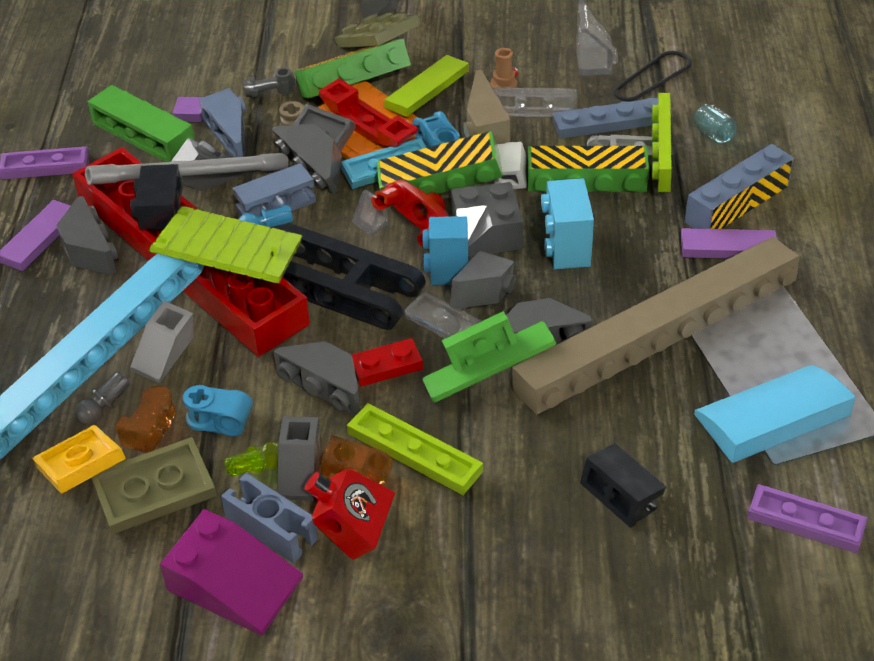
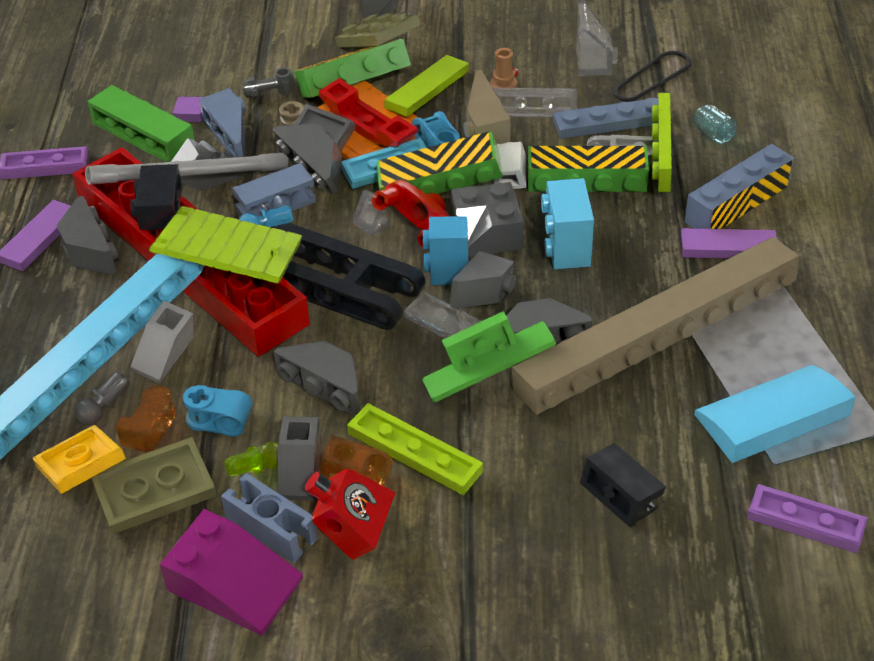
red plate [351,338,423,387] -> none

